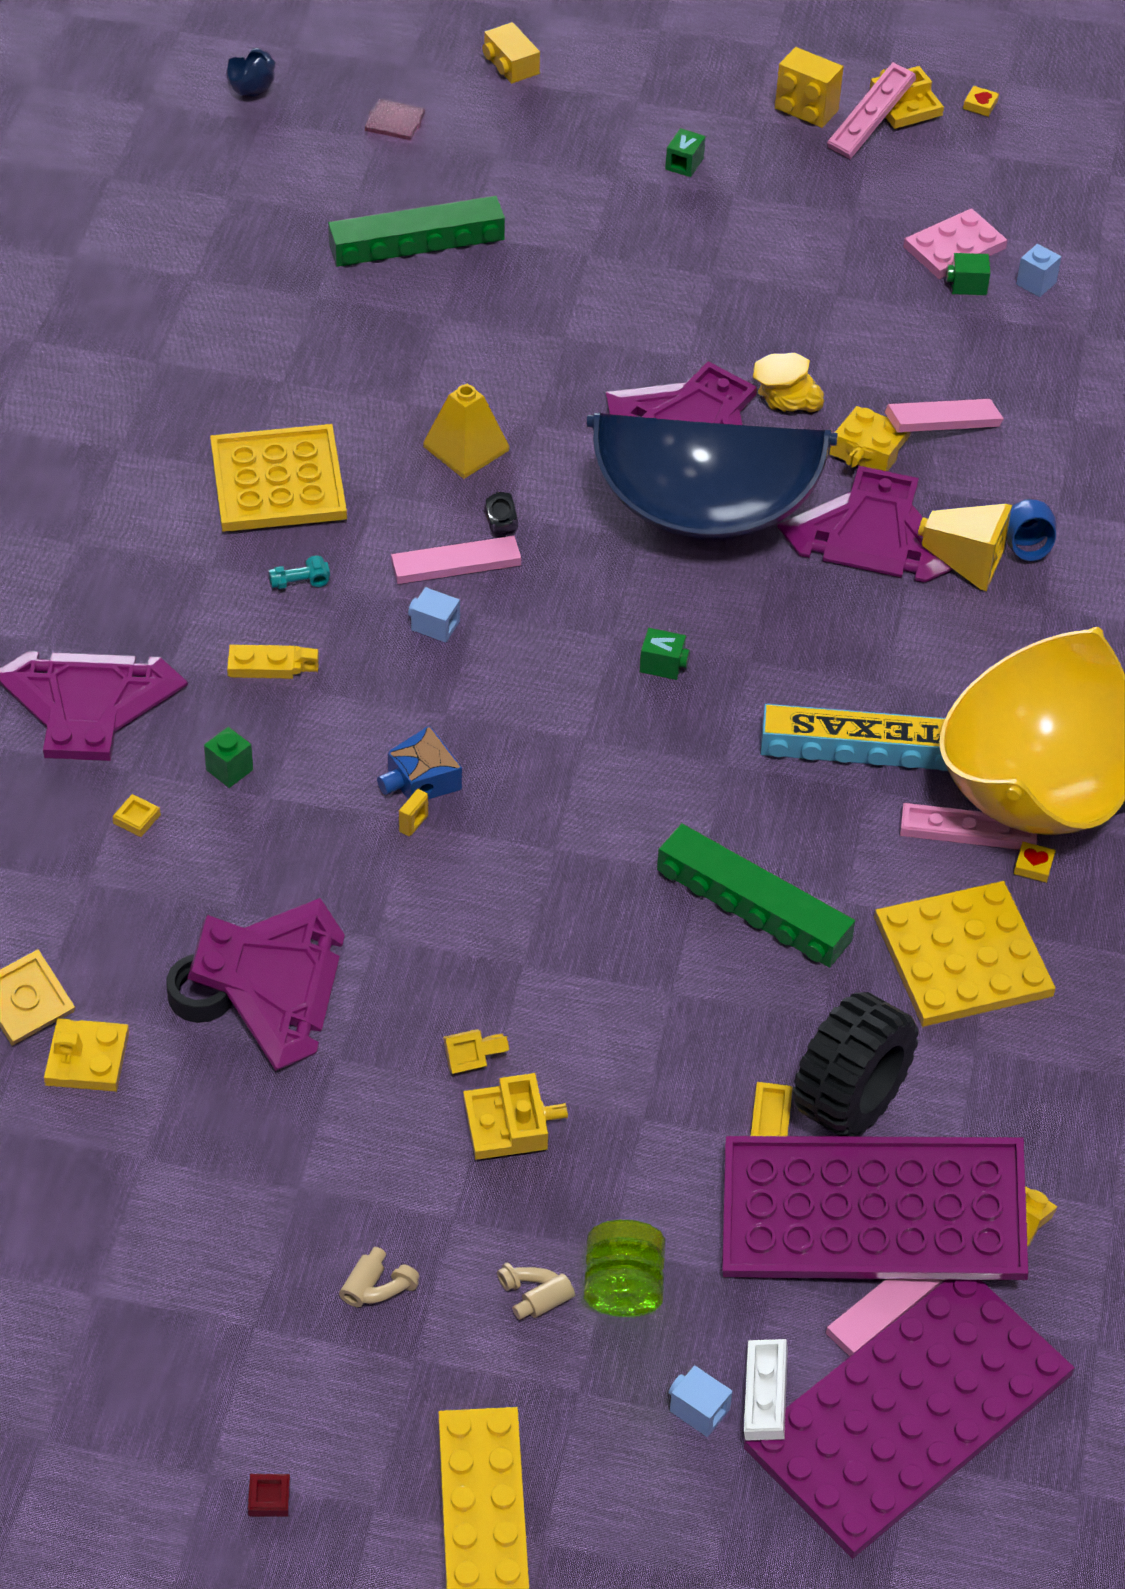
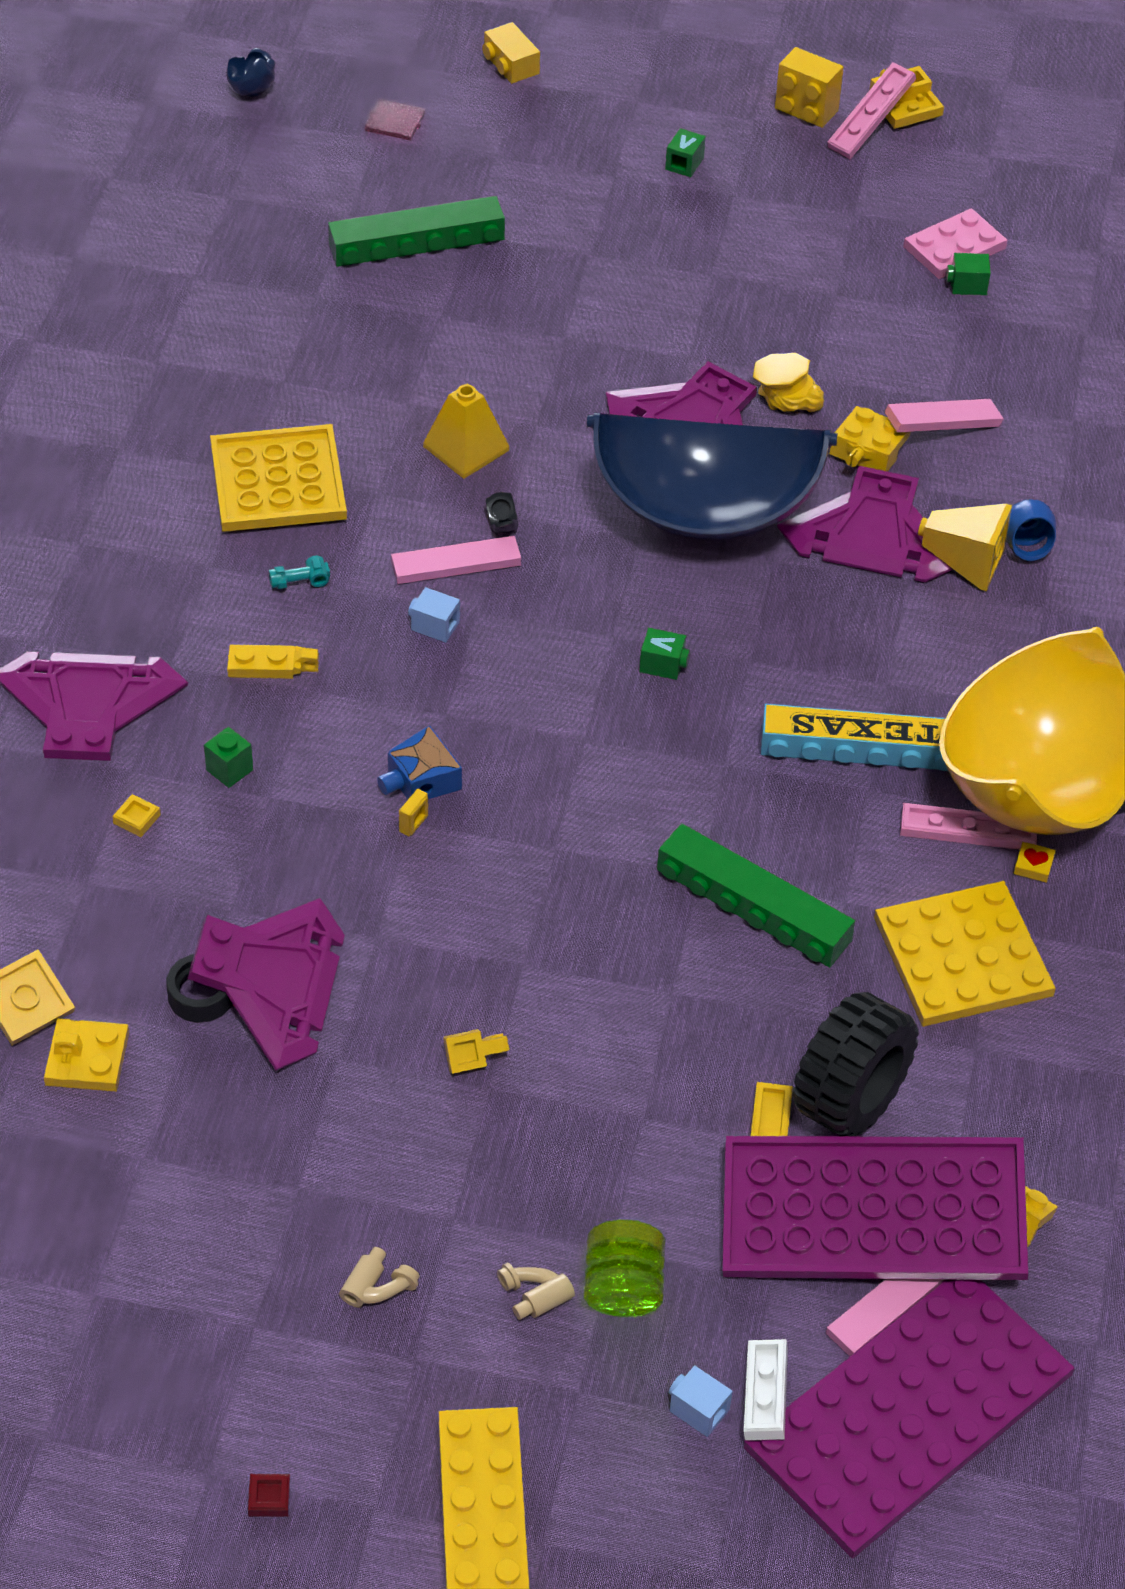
yellow plate [463,1073,568,1160] -> none
yellow tile [963,86,999,117] -> none
light blue brick [1016,244,1061,297] -> none

